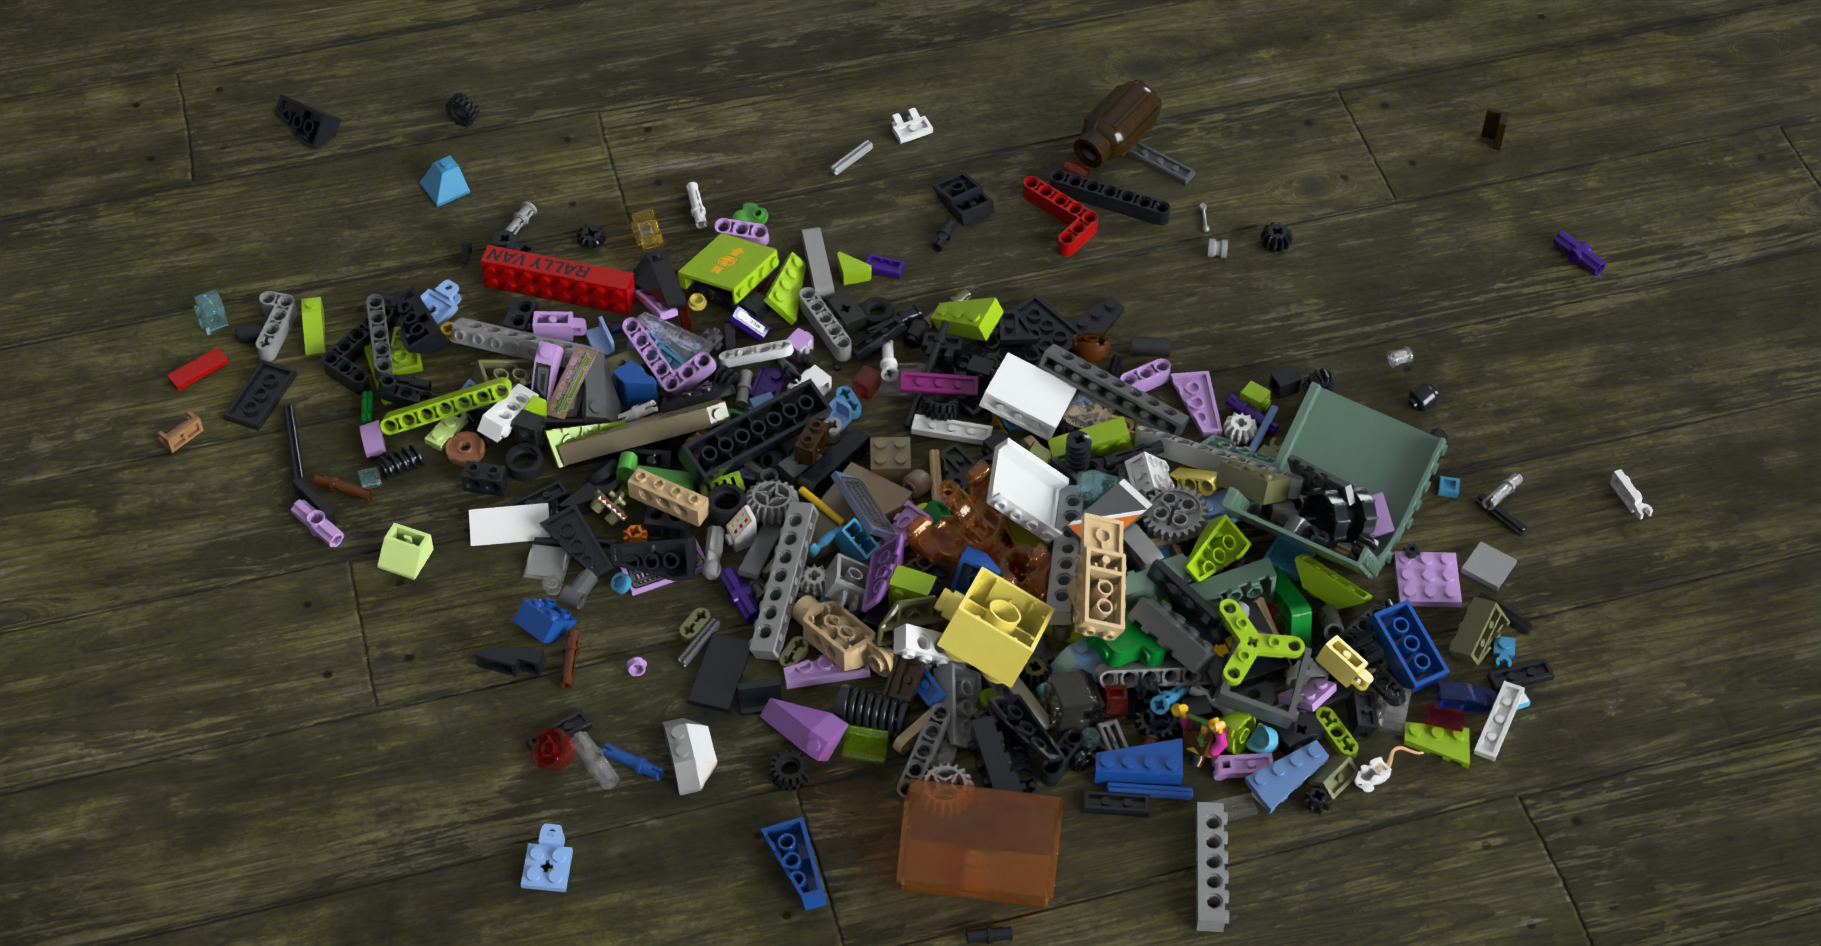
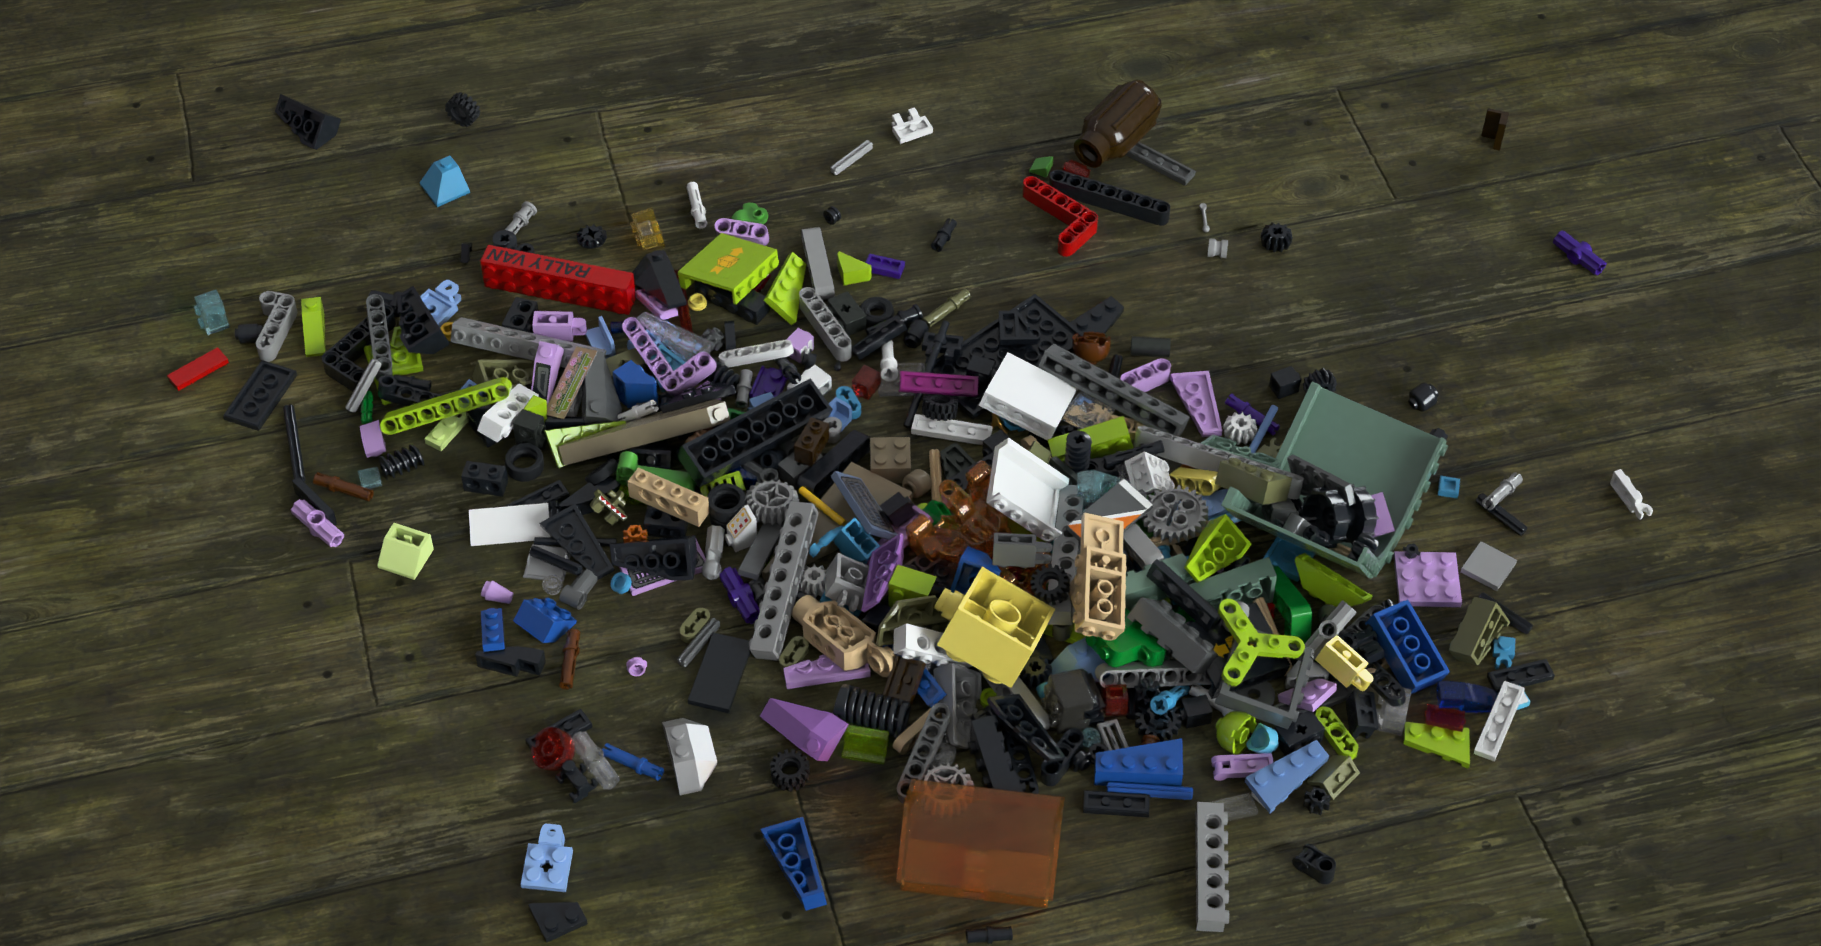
medium nougat hinge [157,411,204,453] -> none
nougat tile [445,431,486,466] -> none
tile [729,306,770,342] -> none
black panel [737,677,782,716] -> none
lime wedge [931,297,1004,341] -> none
black slope [932,172,995,226] -> none
torso [1171,703,1230,768] -> none
lime brick [1240,381,1271,413] -> none
white animal [1354,746,1424,792] -> none
clear bush [1387,346,1413,368] -> none
none -> light grey axle [346,359,381,412]
none -> lavender cone [481,581,514,604]
none -> blue plate [481,608,505,652]
none -> black wing [528,902,588,943]
none -> black axle [529,546,583,576]
none -> black piece [555,760,598,803]
none -> black bush [823,206,841,225]
none -> black brick [880,492,916,529]
none -> dark grey hinge [993,533,1053,568]
none -> bright green slope [1029,156,1053,177]
none -> black tyre [1030,564,1070,605]
none -> black piece [1292,843,1336,884]
none -> light grey piece [1305,600,1357,660]

